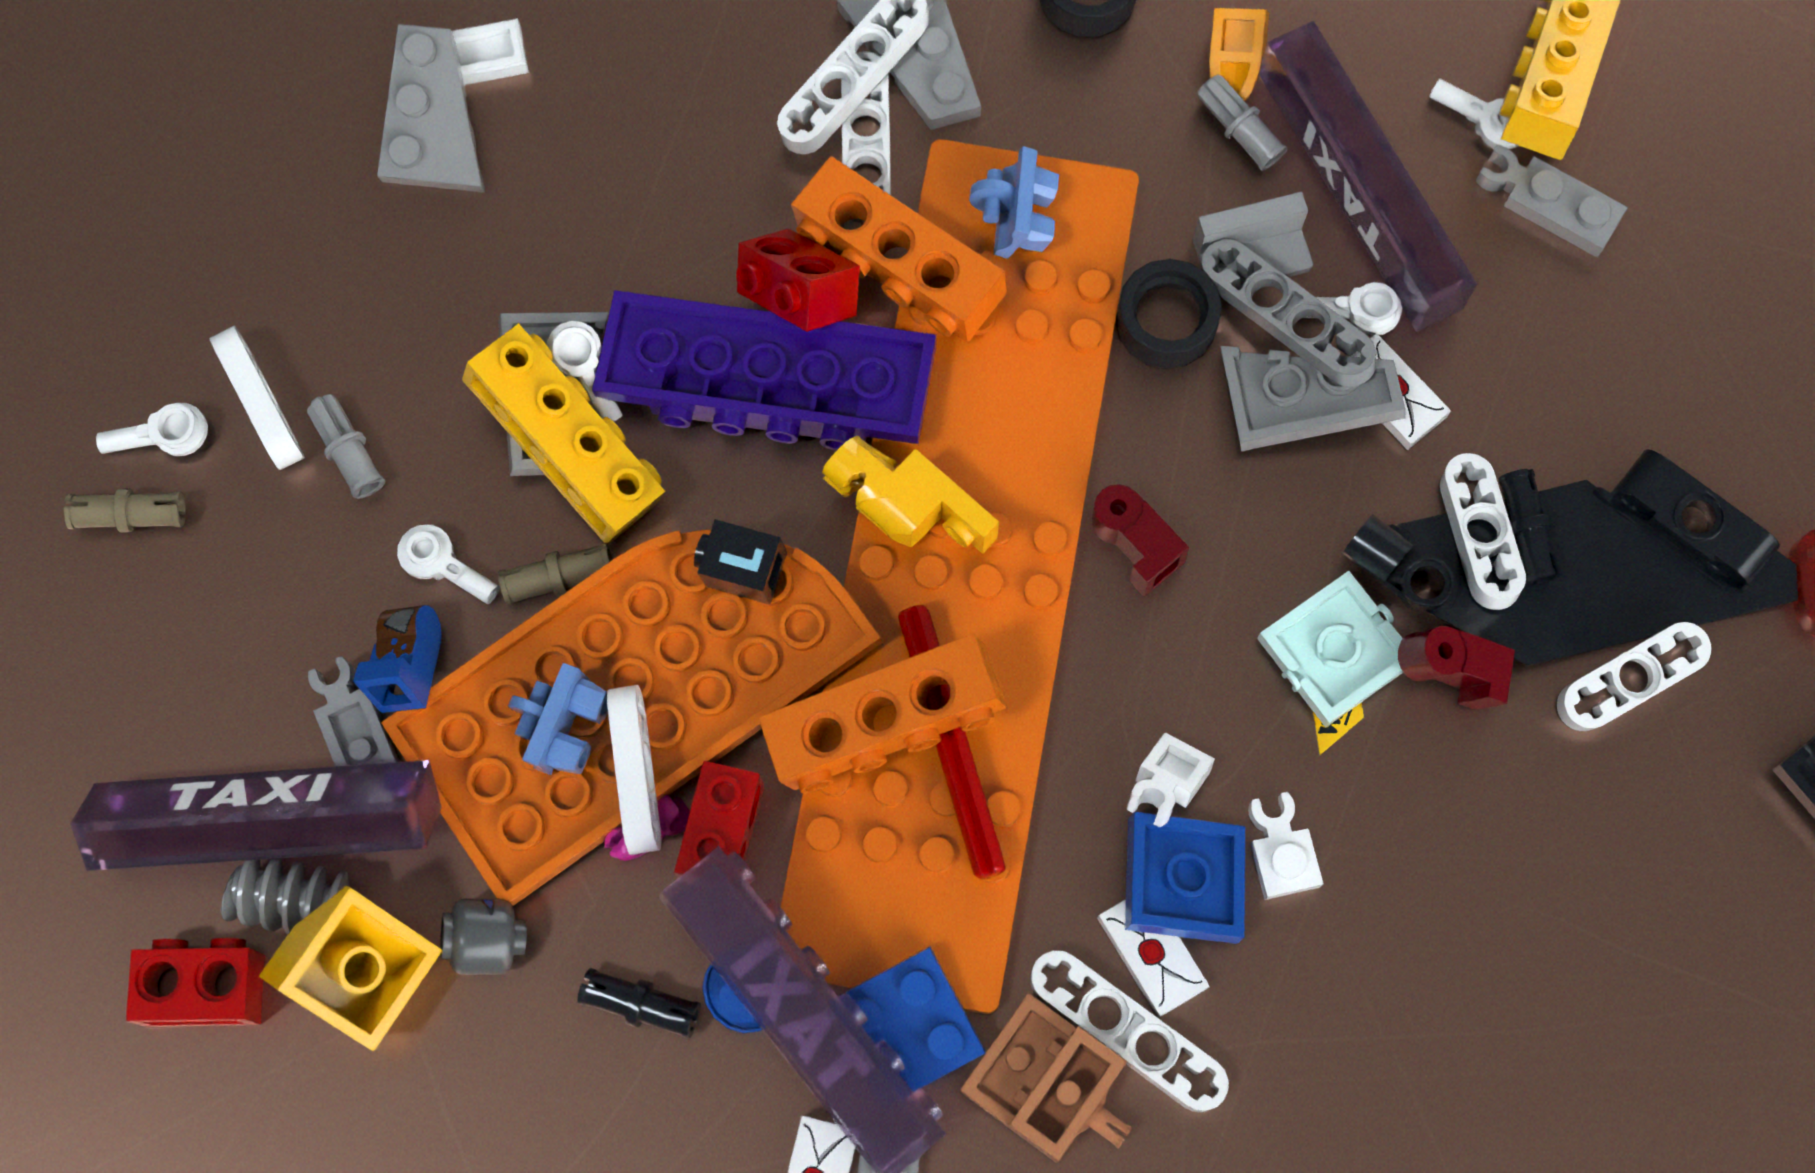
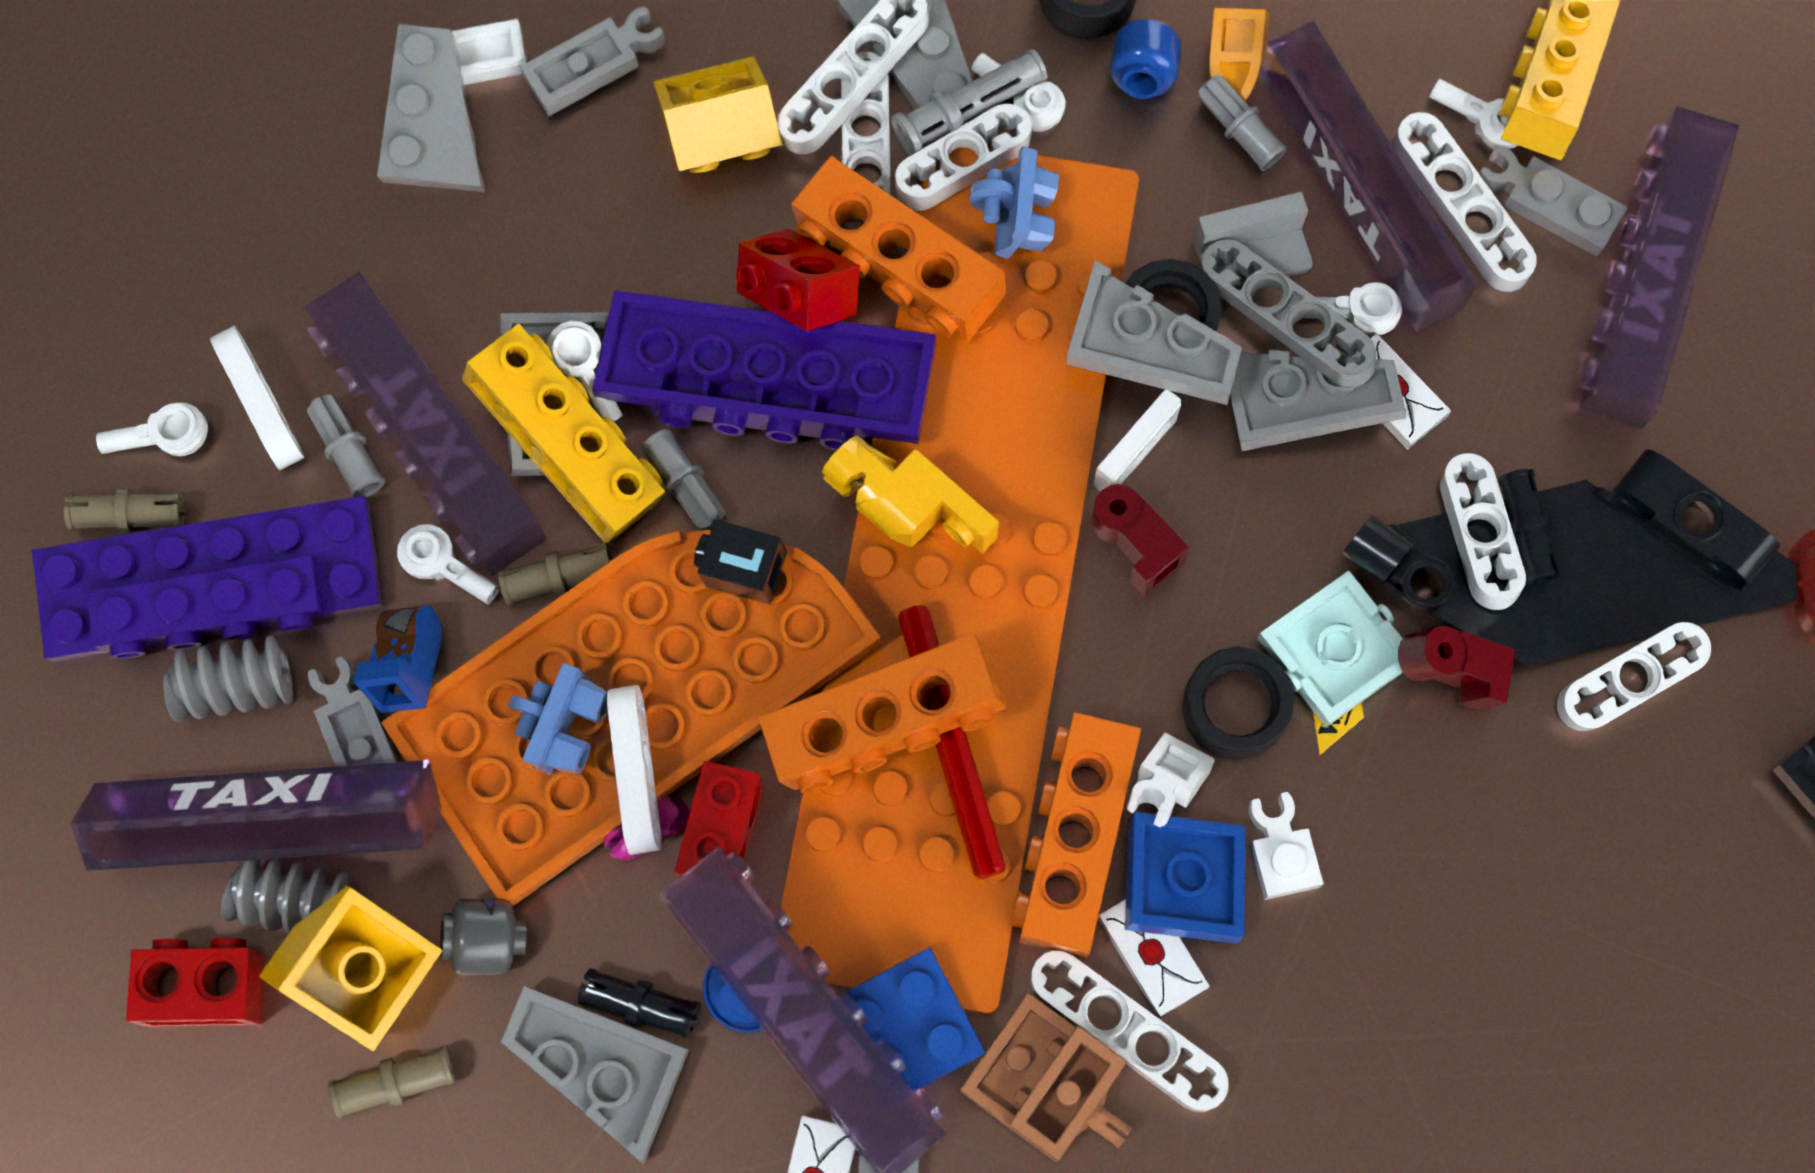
none -> dark purple plate [32,496,384,661]
none -> light grey piece [163,635,293,722]
none -> clear purple brick [304,271,547,576]
none -> dark tan pin [328,1046,455,1119]
none -> light grey wing [501,986,689,1164]
none -> light grey plate [520,7,665,117]
none -> light grey axle [641,429,726,530]
none -> yellow slope [653,56,782,173]
none -> light grey pin [891,49,1047,156]
none -> white beam [895,104,1032,211]
none -> white plate [971,53,1065,132]
none -> orange brick [1011,712,1141,960]
none -> light grey wing [1066,260,1242,405]
none -> white tile [1093,389,1182,492]
none -> blue head [1110,19,1182,99]
none -> black tyre [1182,646,1295,760]
none -> white beam [1393,112,1537,292]
none -> clear purple brick [1577,106,1740,429]

